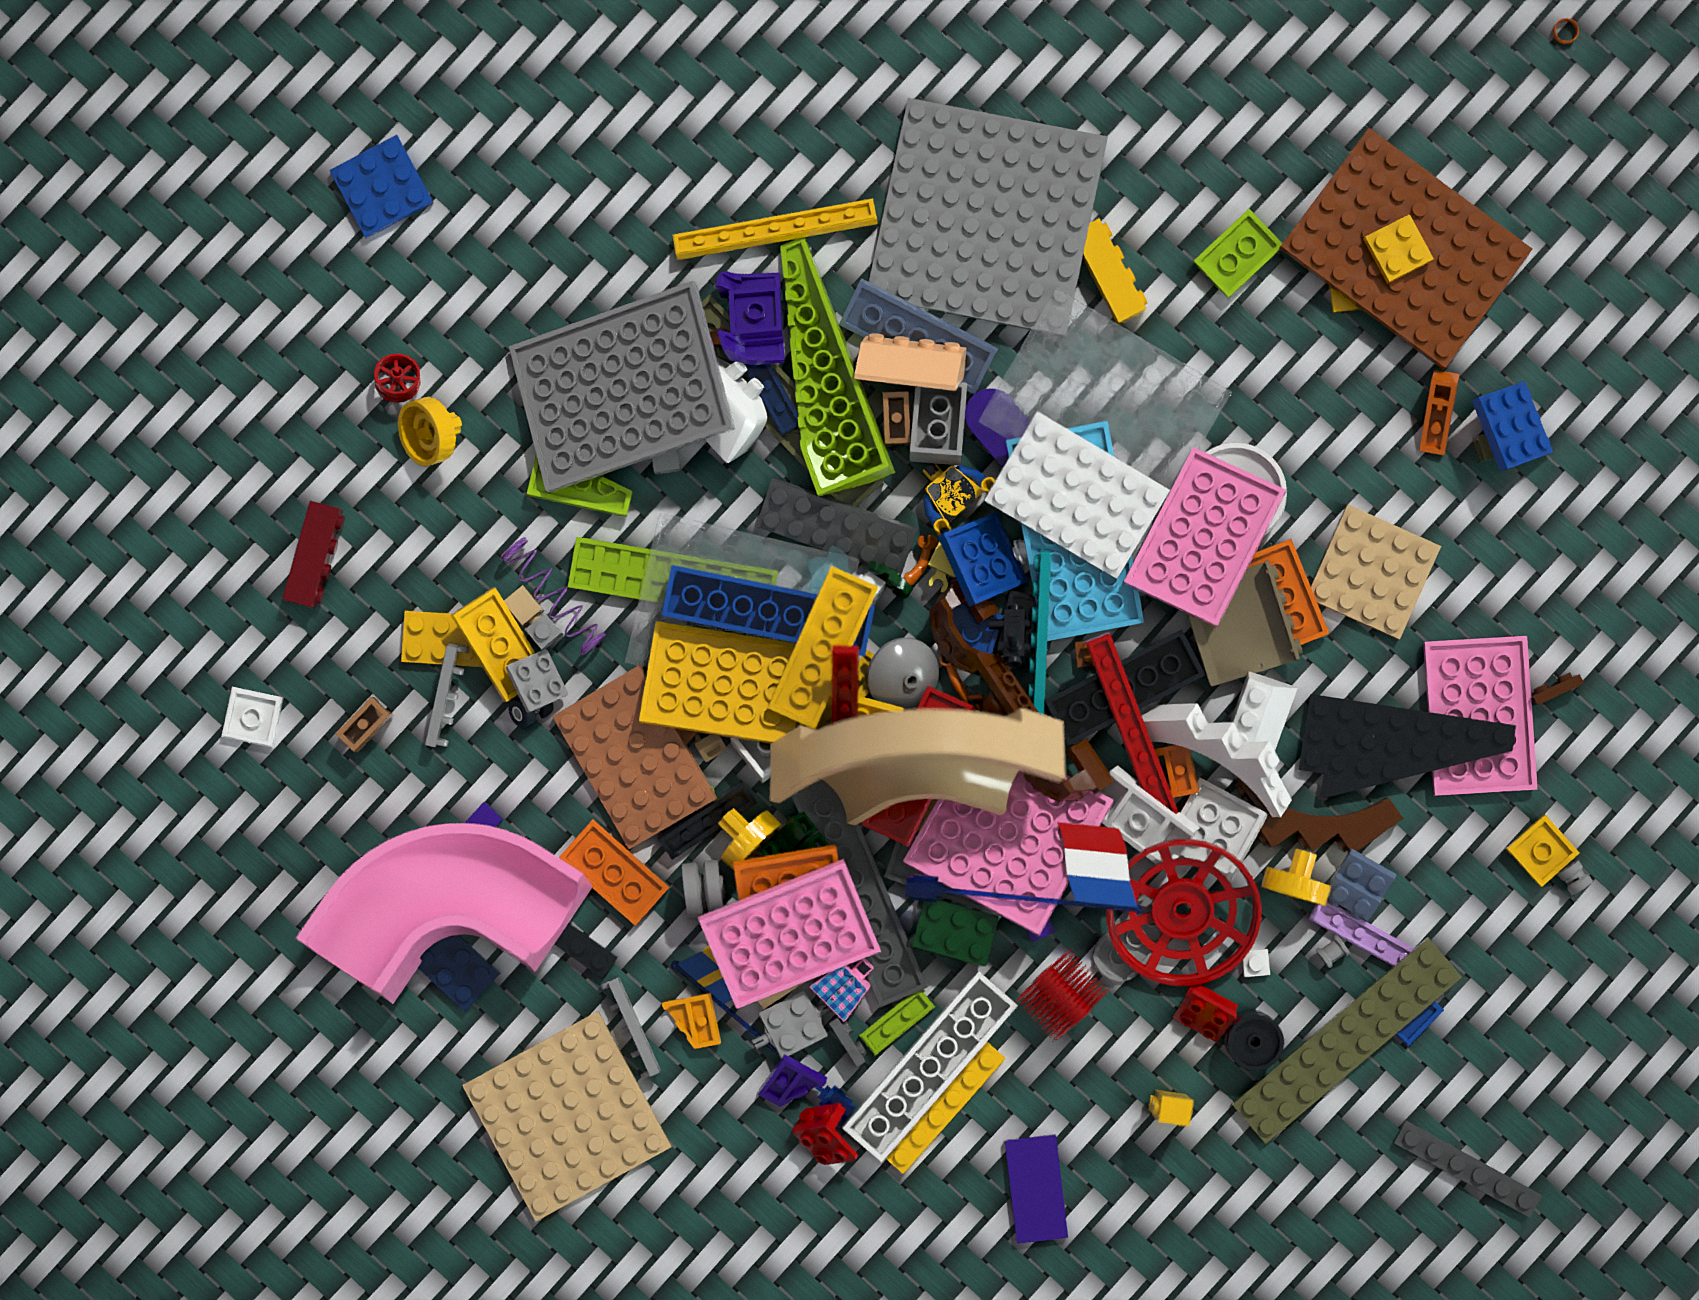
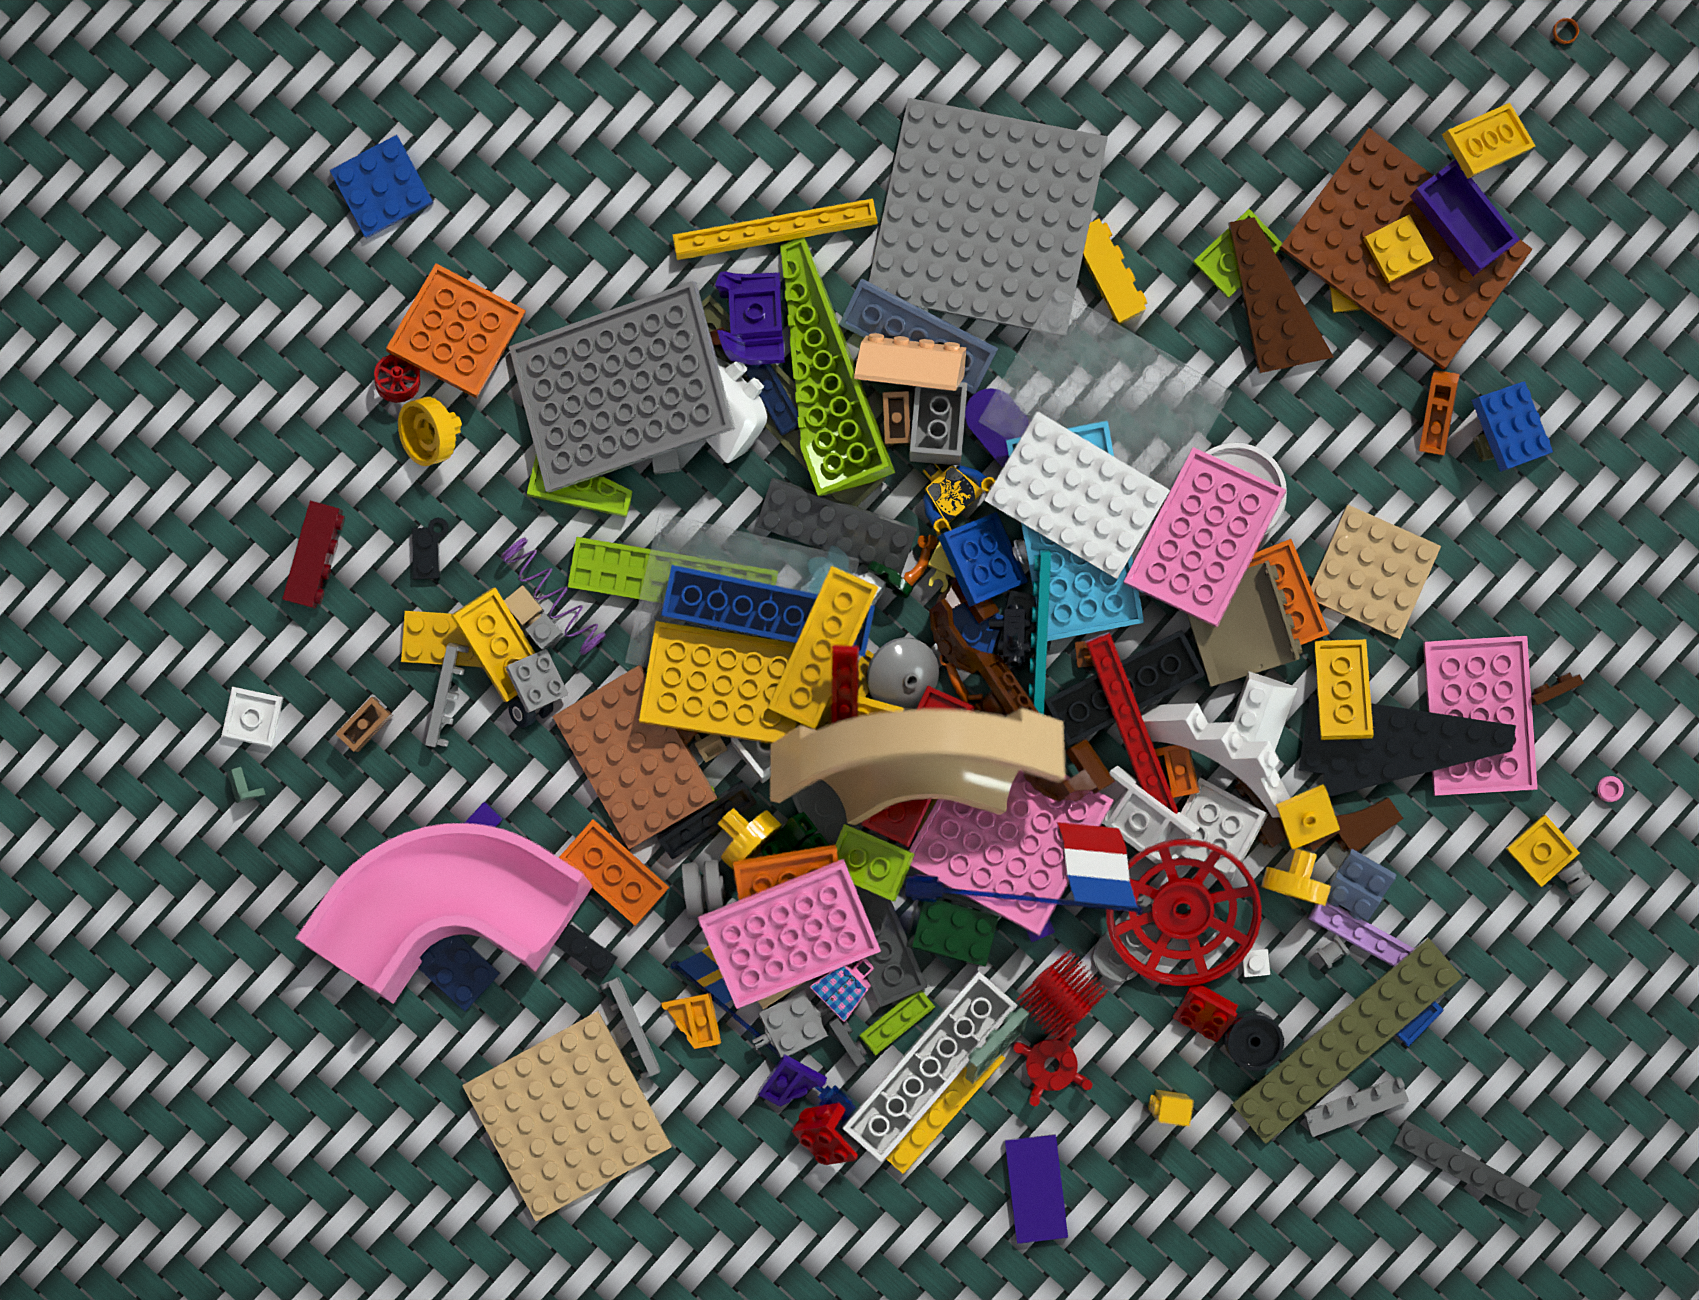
none -> sand green tile [227,767,266,803]
none -> orange plate [386,263,526,399]
none -> black hinge [412,518,449,580]
none -> lime plate [835,824,915,902]
none -> sand green plate [965,1007,1029,1084]
none -> red plate [1012,1026,1093,1106]
none -> reddish brown wing [1228,217,1334,373]
none -> yellow plate [1275,785,1340,850]
none -> light grey hinge [1303,1076,1409,1137]
none -> yellow plate [1314,639,1373,740]
none -> dark purple piece [1410,159,1520,276]
none -> yellow plate [1442,103,1535,179]
none -> bright pink tile [1596,776,1624,802]

